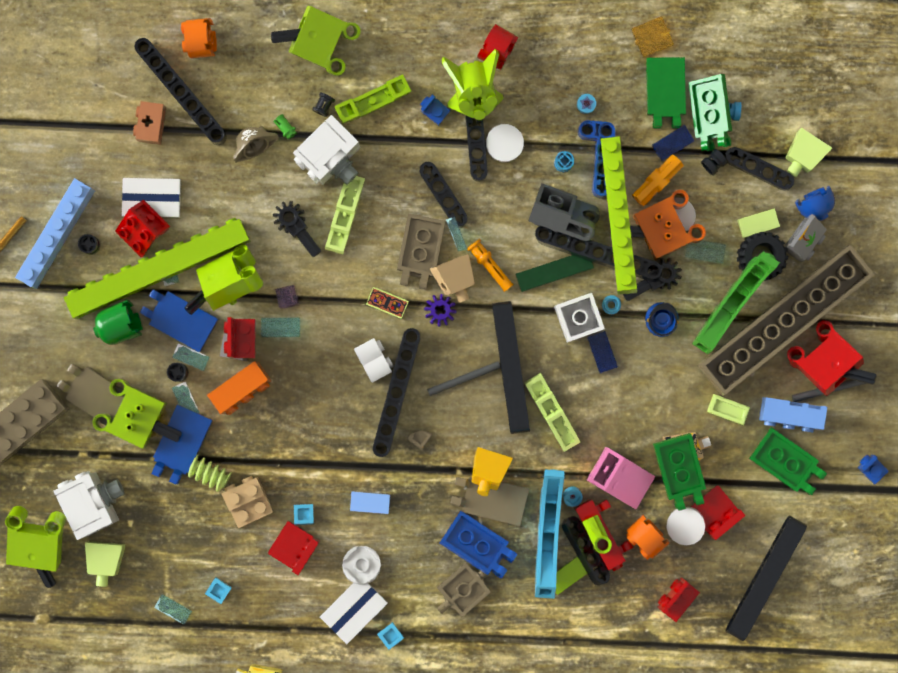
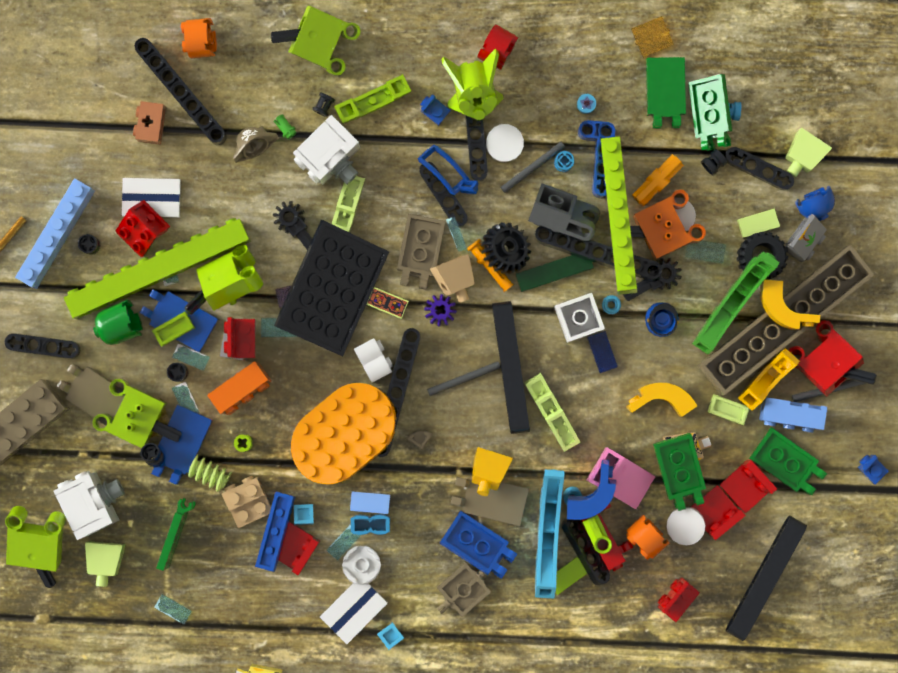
medium azure plate [205,577,232,604] -> none
clear blue tile [652,125,694,162] -> none
none -> black beam [4,333,81,359]
none -> black wheel [140,443,165,468]
none -> lime tile [152,311,195,347]
none -> green tile [156,498,196,571]
none -> lime bush [234,435,253,452]
none -> blue plate [255,492,295,572]
none -> black plate [274,220,389,357]
none -> light orange plate [291,383,396,484]
none -> clear light blue sticker [327,525,361,561]
none -> dark azure brick [351,514,390,535]
none -> blue sword [417,145,479,195]
none -> black gear [480,222,532,274]
none -> dark grey piece [500,142,565,193]
none -> blue arch [567,460,616,520]
none -> yellow arch [626,383,697,417]
none -> red bracket [720,459,777,513]
none -> yellow arch [738,348,800,410]
none -> yellow arch [760,280,820,330]

